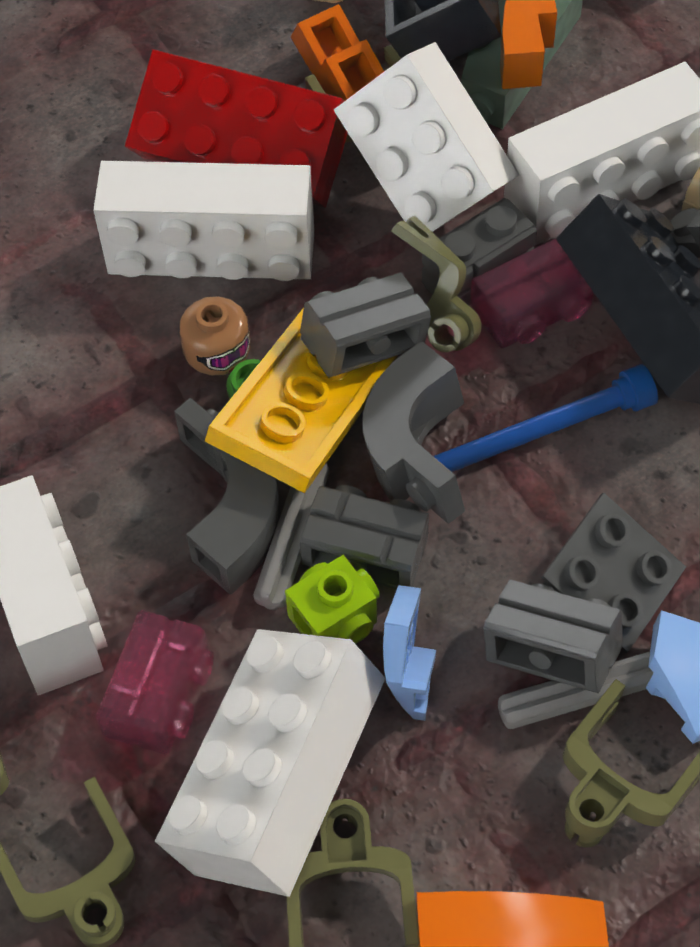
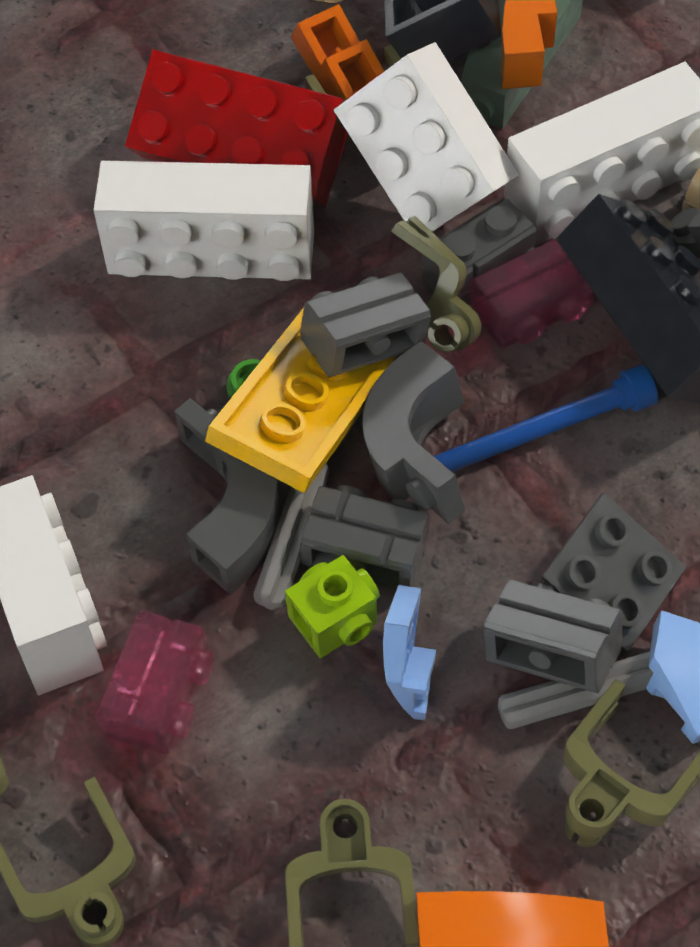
white brick [155,629,385,897] -> none
medium nougat head [179,296,250,376] -> none

